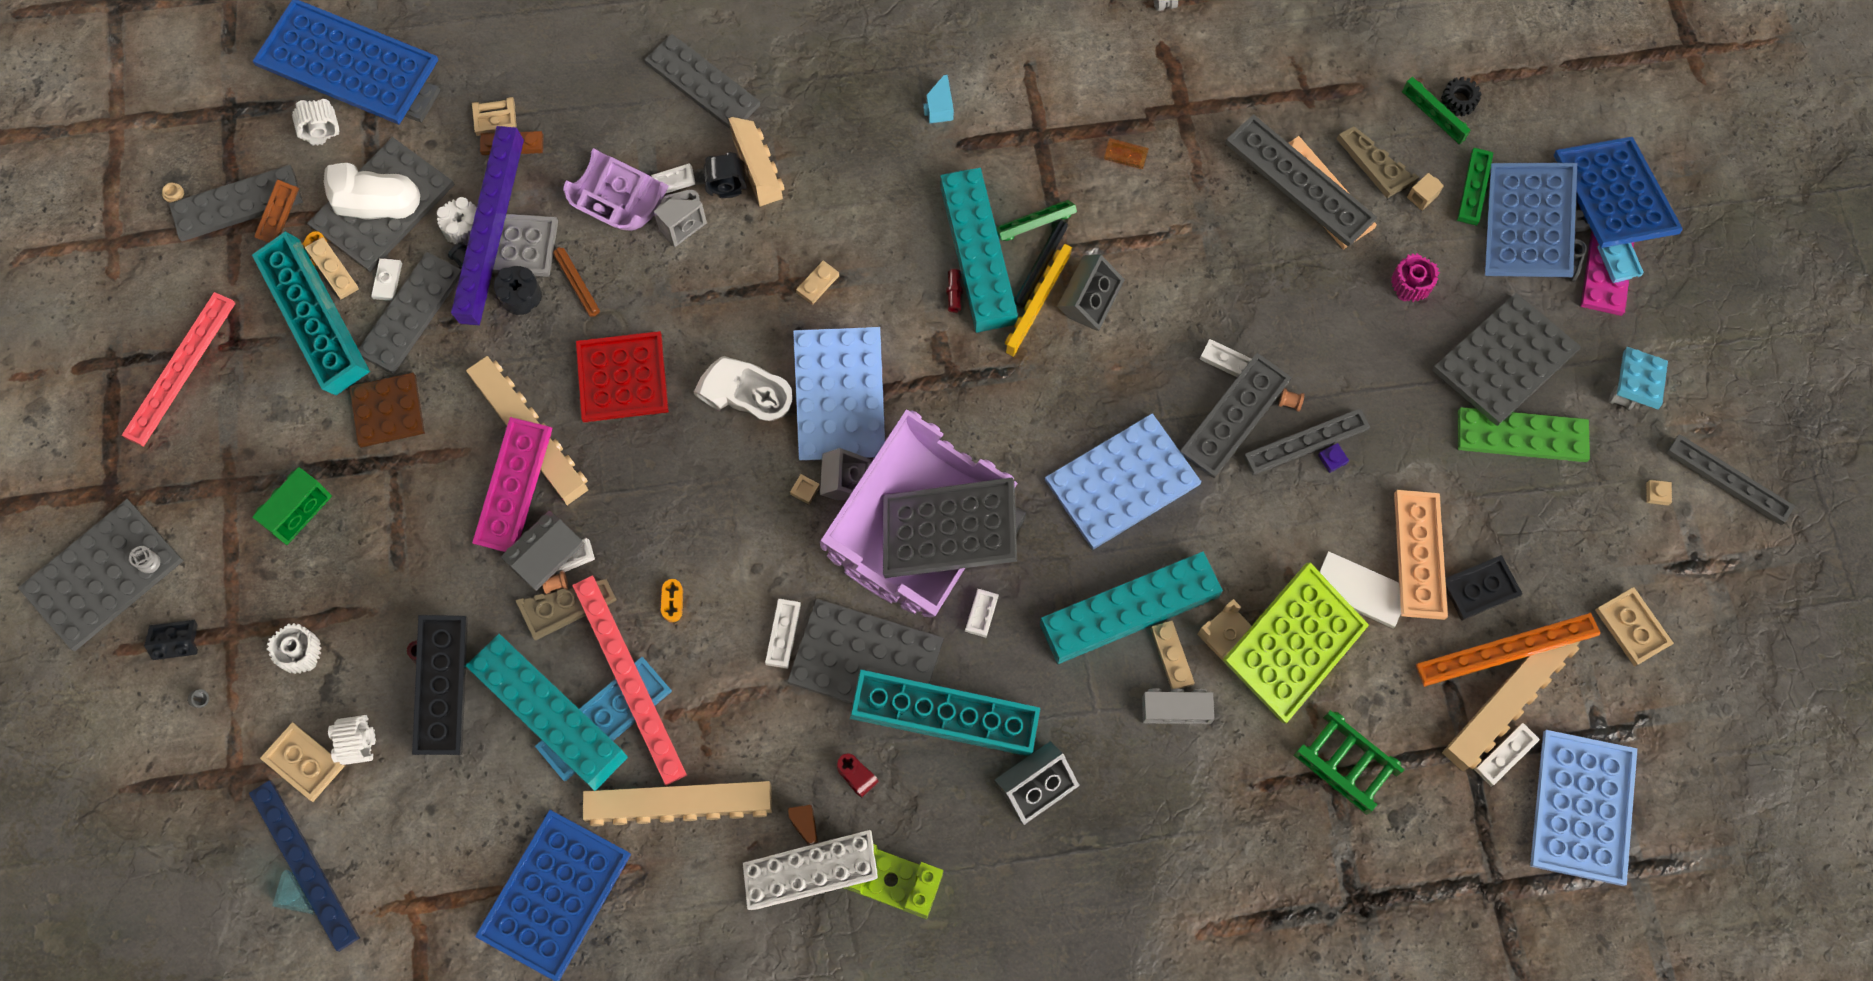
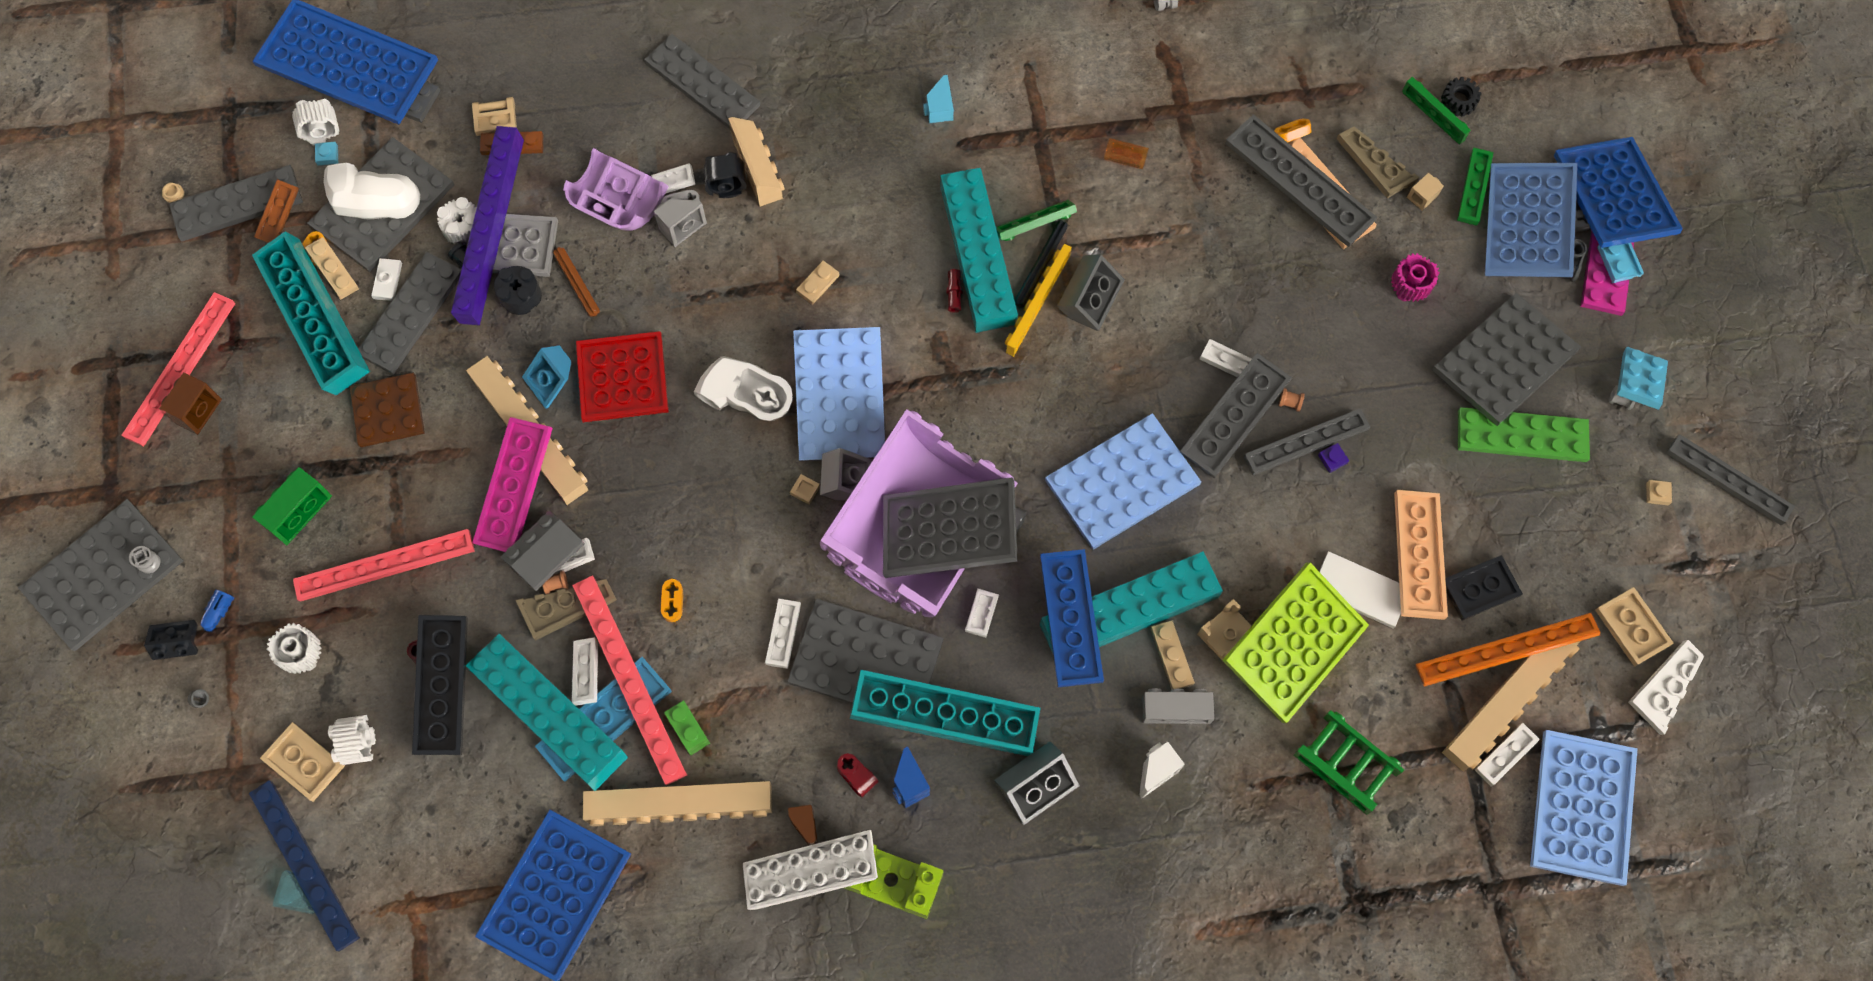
none -> reddish brown brick [159,372,222,435]
none -> blue hinge [200,589,234,632]
none -> coral plate [293,529,475,602]
none -> medium azure plate [315,142,338,166]
none -> dark azure slope [522,345,571,408]
none -> white plate [572,637,598,706]
none -> bright green brick [664,700,710,756]
none -> blue slope [892,747,930,808]
none -> blue plate [1040,549,1104,687]
none -> white slope [1139,742,1185,798]
none -> light orange beam [1274,118,1311,142]
none -> white wing [1628,640,1704,735]

